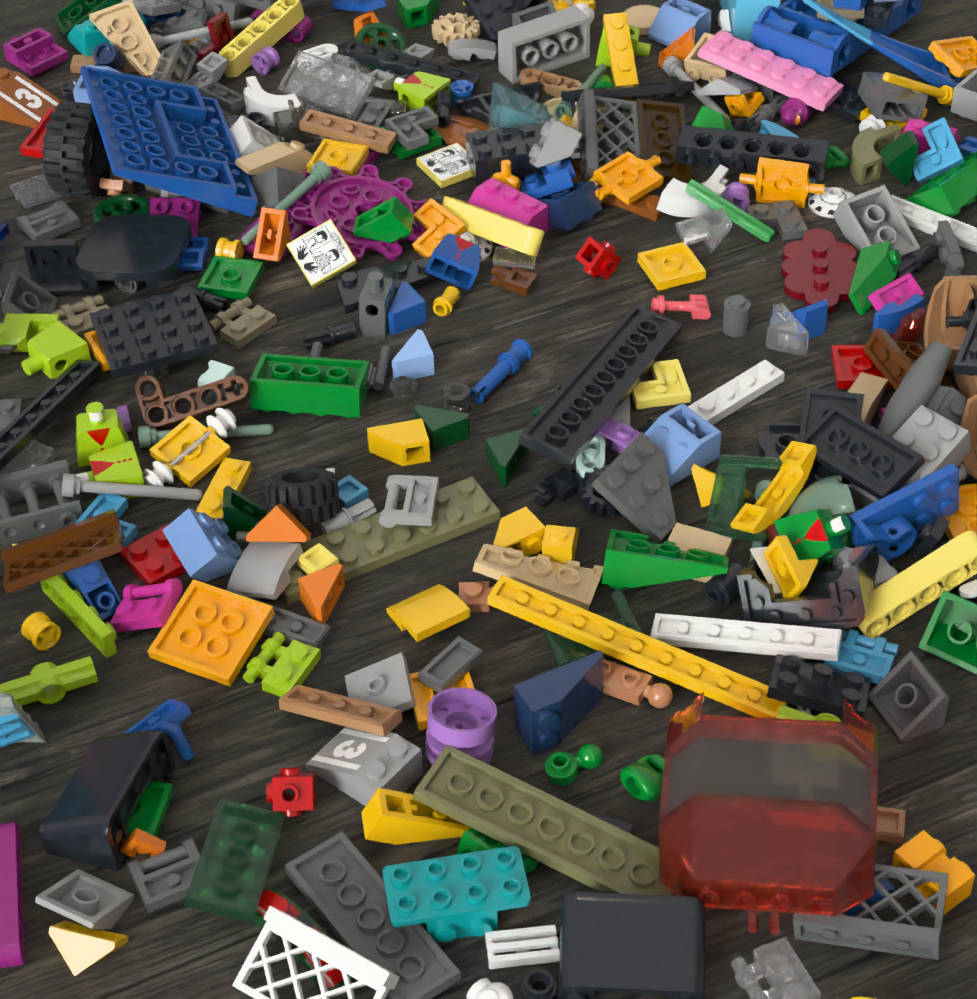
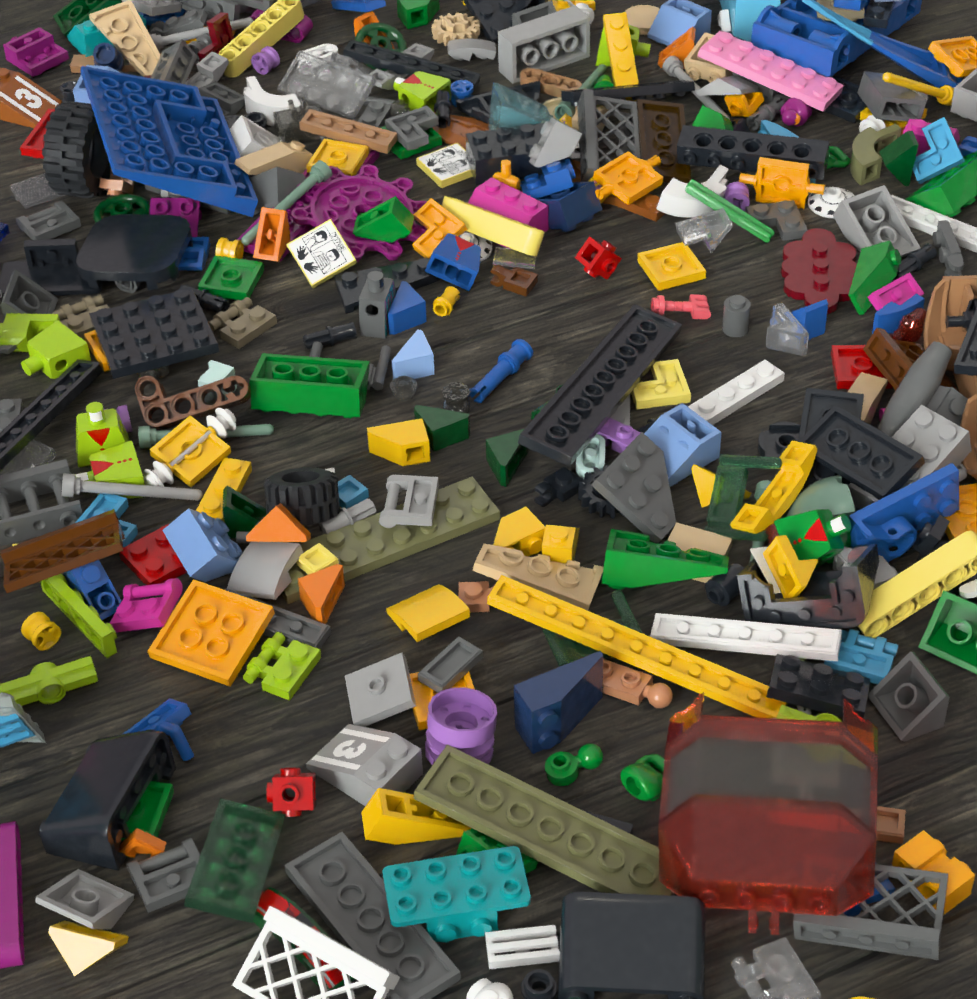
medium nougat tile [278,684,403,736] -> none

